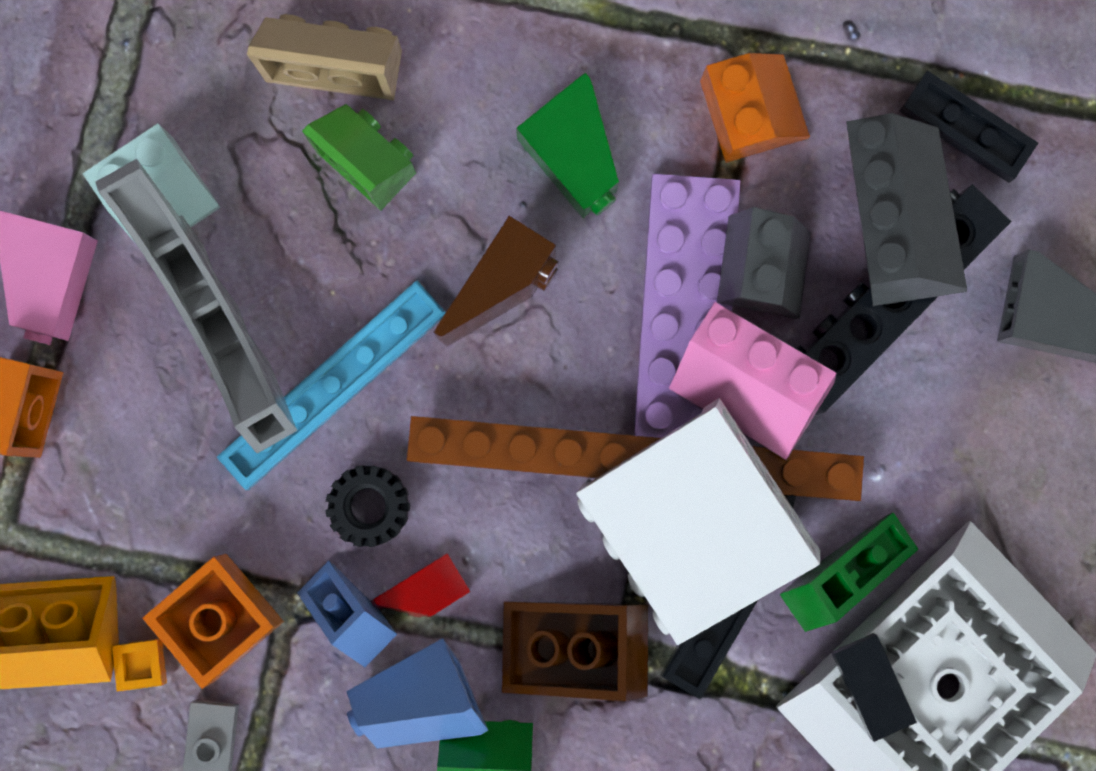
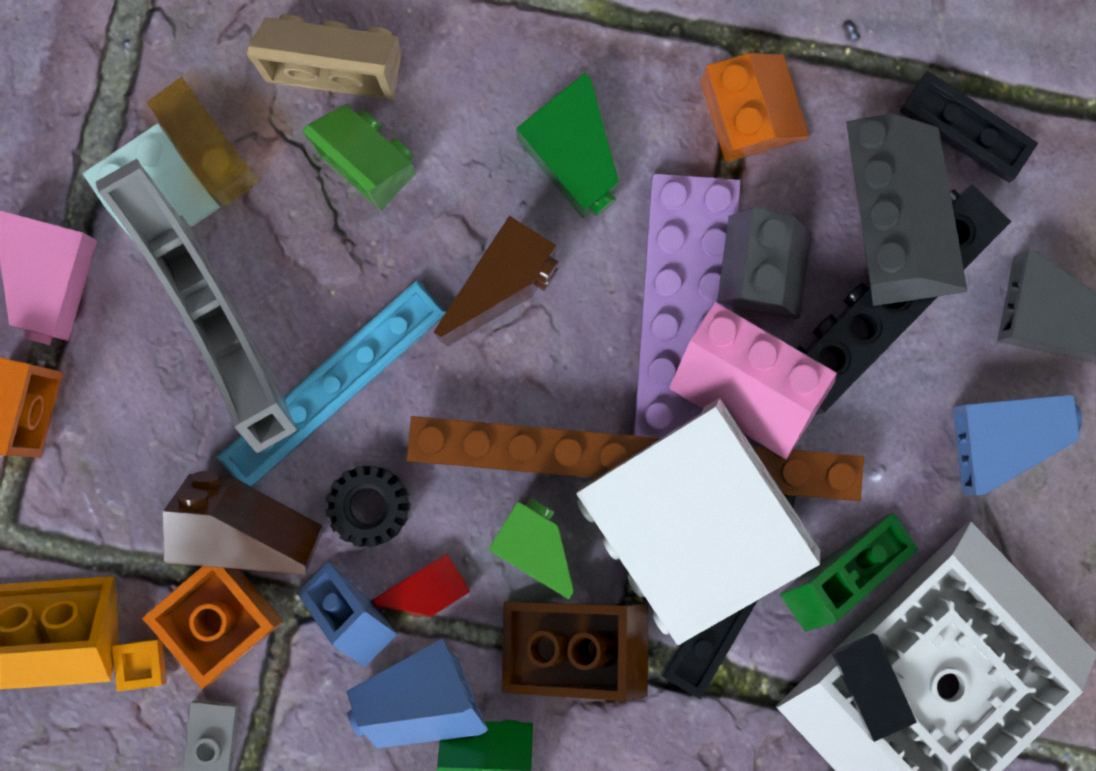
none -> clear yellow slope [147,76,260,207]
none -> reddish brown slope [163,471,322,574]
none -> bright green slope [488,497,574,599]
none -> medium blue slope [952,395,1082,495]

